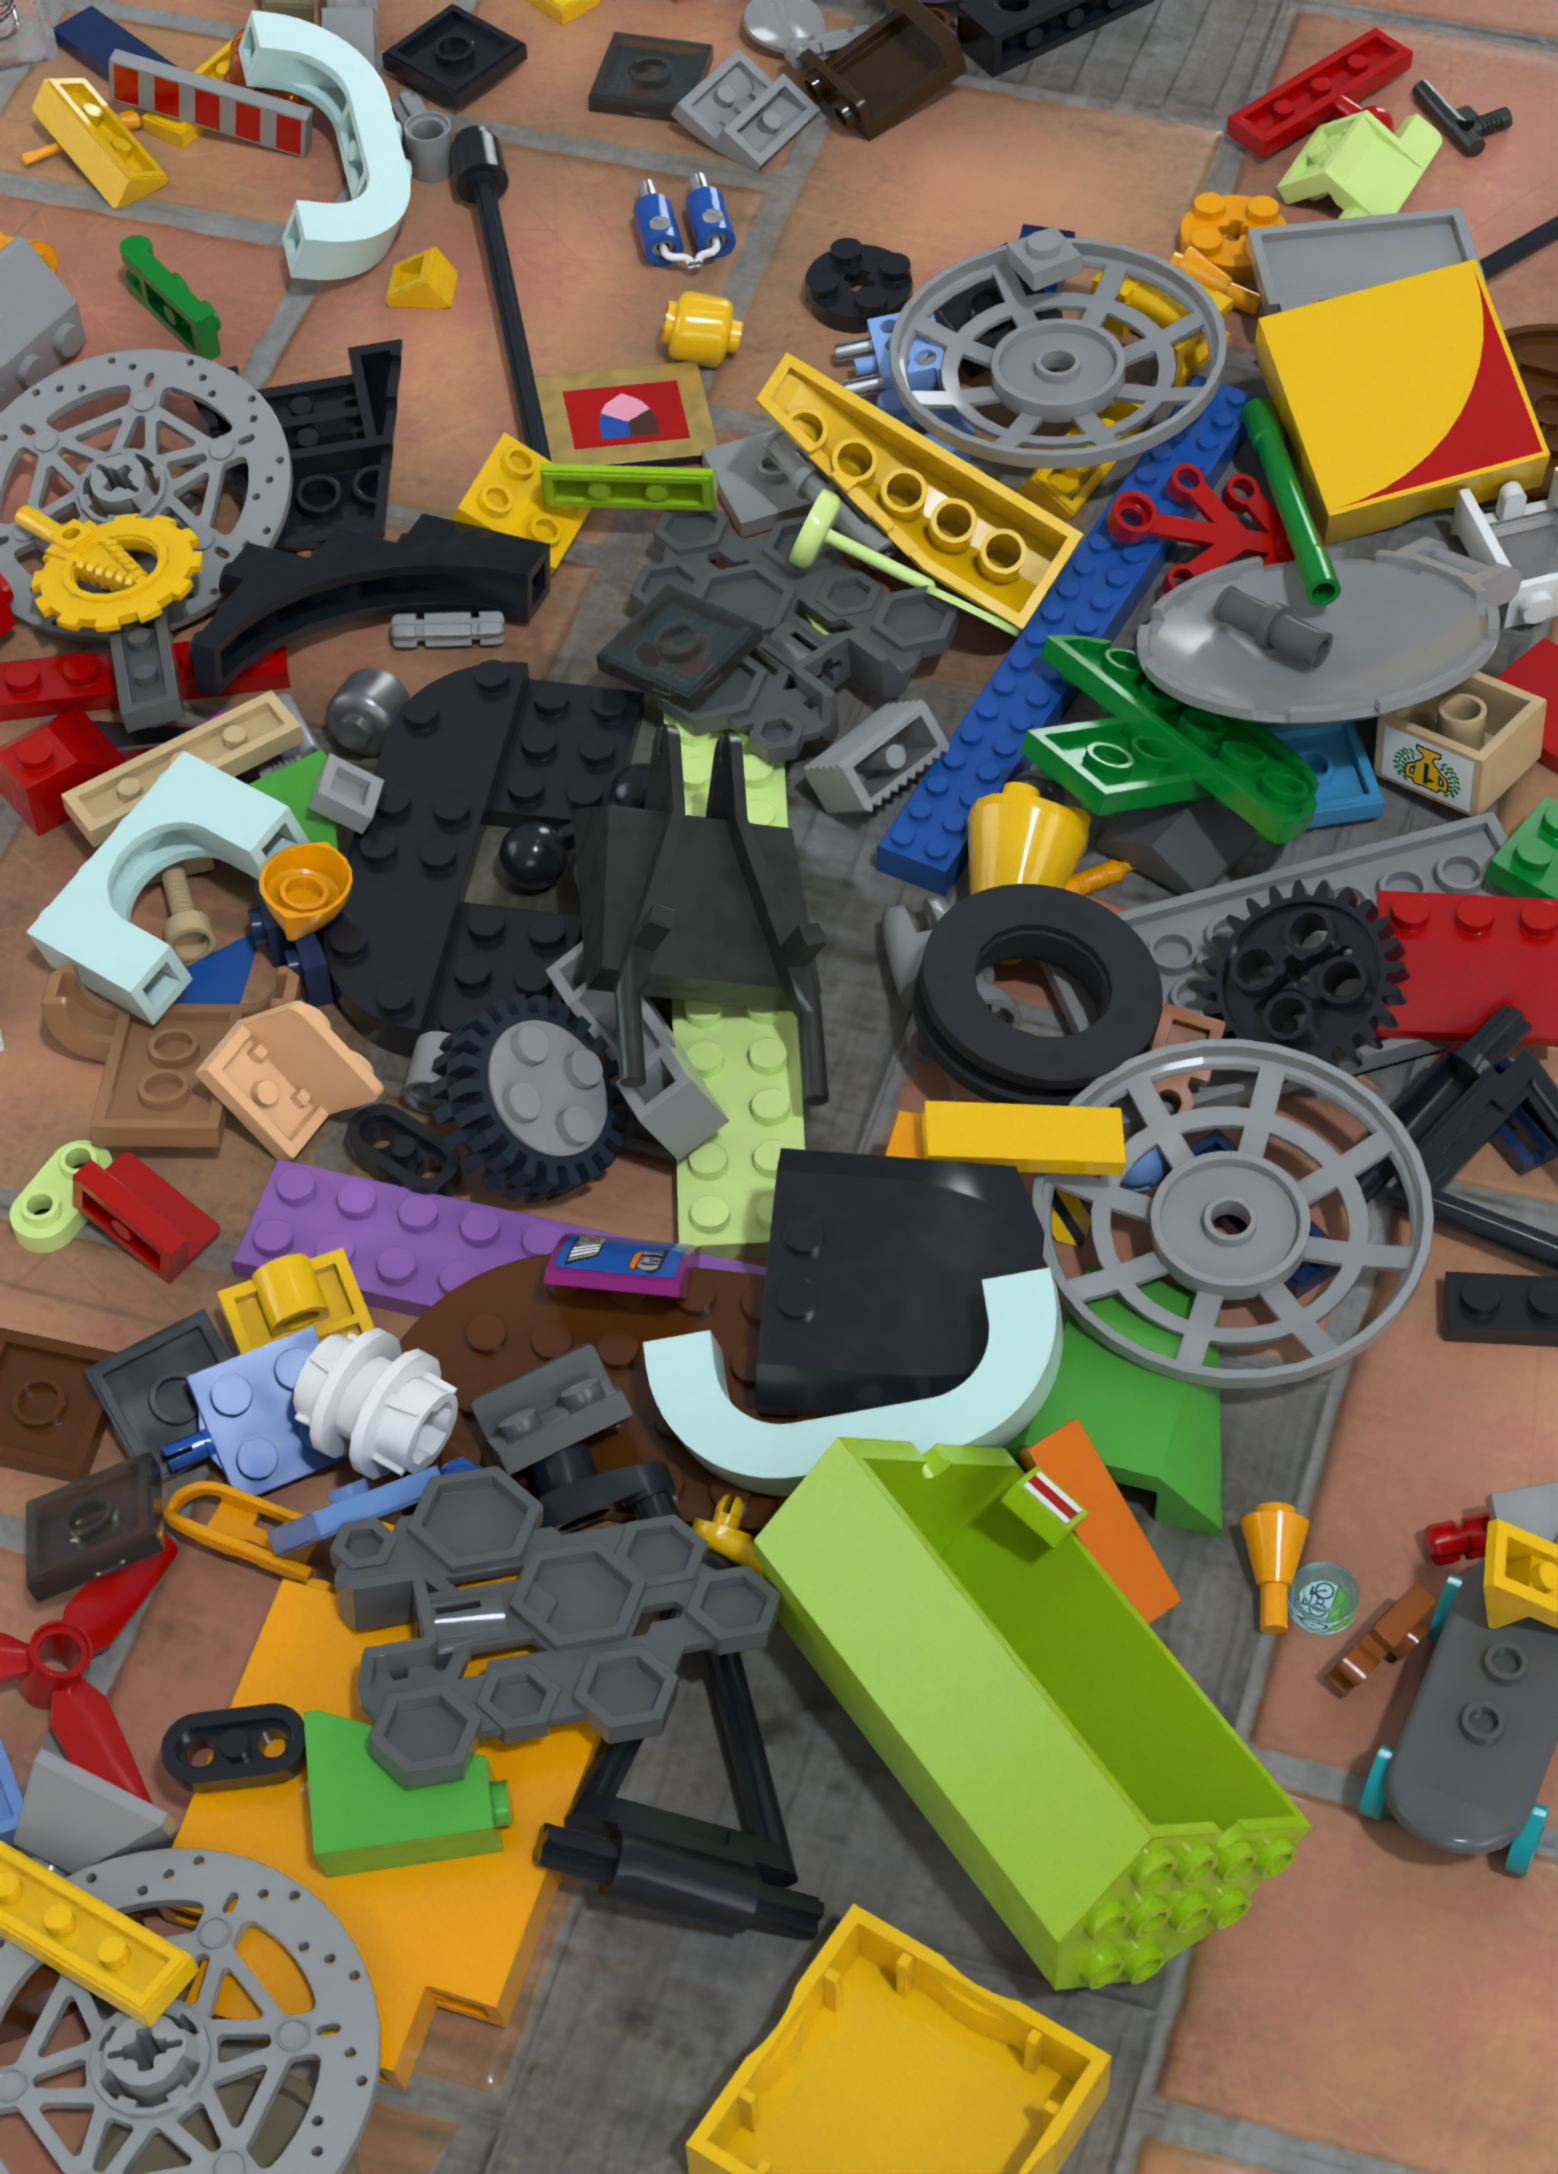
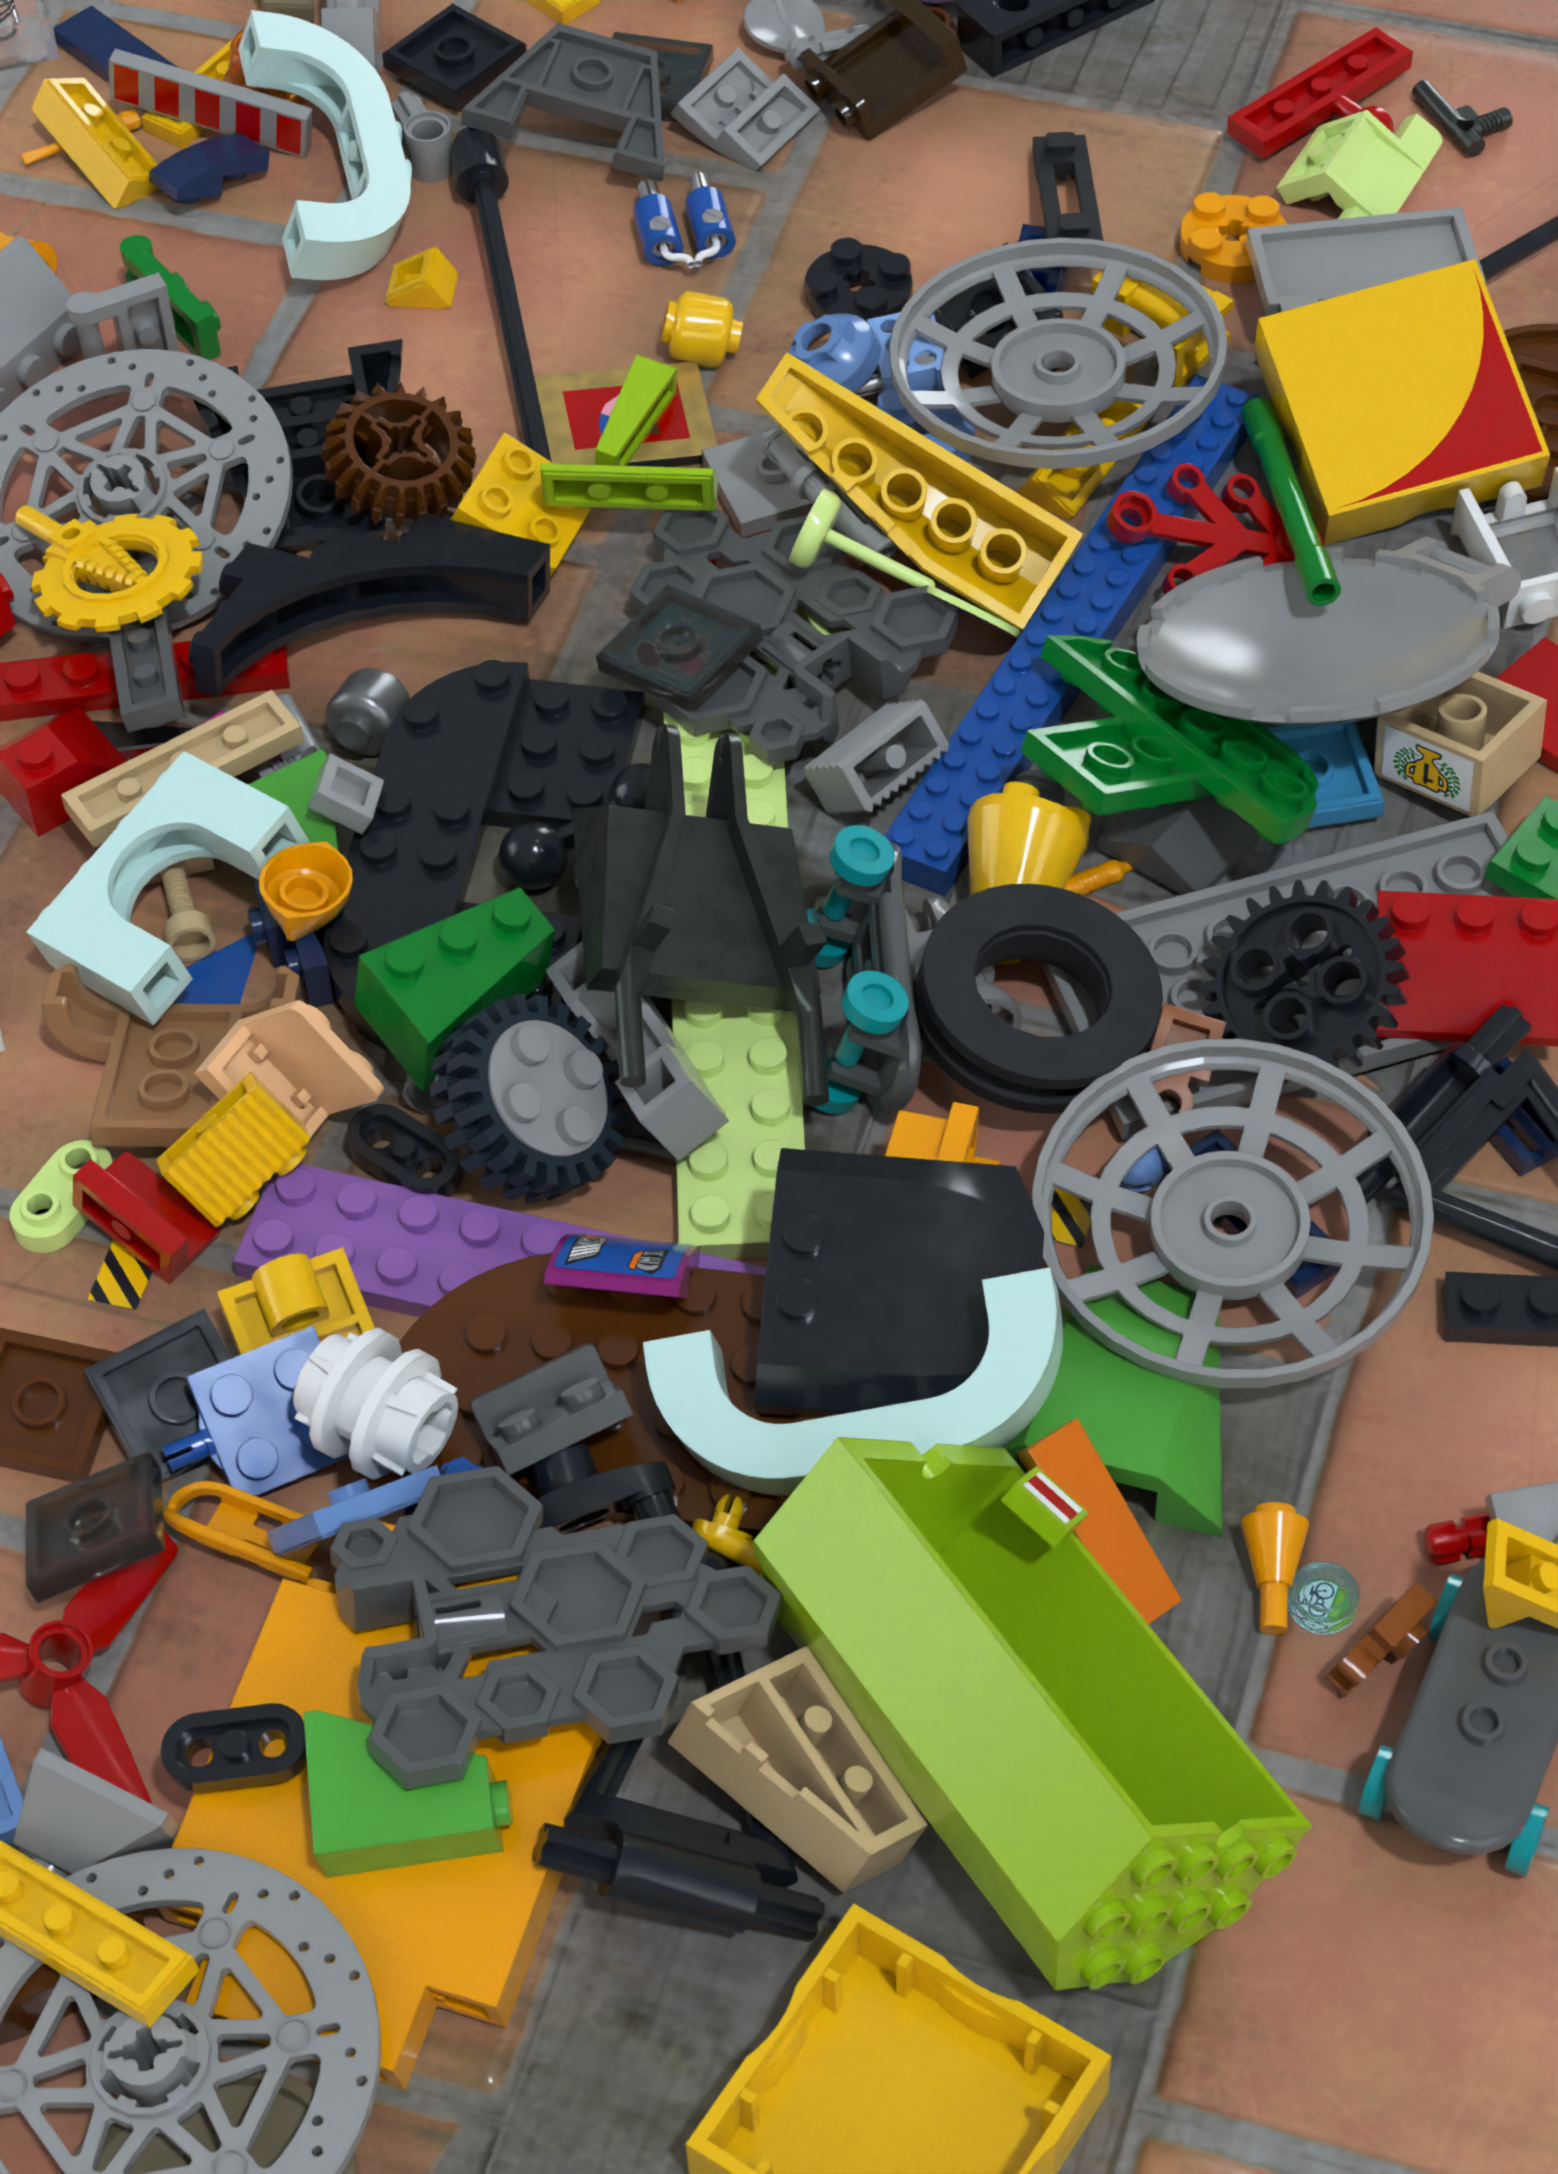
light grey axle [391,611,506,648] -> none
yellow tile [921,1101,1126,1176] -> none
light grey plate [1006,226,1082,291] -> none
light orange cone [1169,246,1262,316] -> none
dark grey pin [1213,585,1333,668] -> none
none -> light grey plate [66,272,179,360]
none -> sticker [87,1239,153,1310]
none -> dark blue slope [149,133,270,204]
none -> yellow brick [156,1071,311,1227]
none -> reddish brown gear [321,382,476,530]
none -> green wedge [354,887,555,1092]
none -> dark grey wing [461,23,665,182]
none -> lime piece [596,354,677,466]
none -> tan wedge [667,1646,928,1893]
none -> medium blue piece [788,313,881,393]
none -> piece [801,825,921,1114]
none -> black container [1033,132,1104,241]

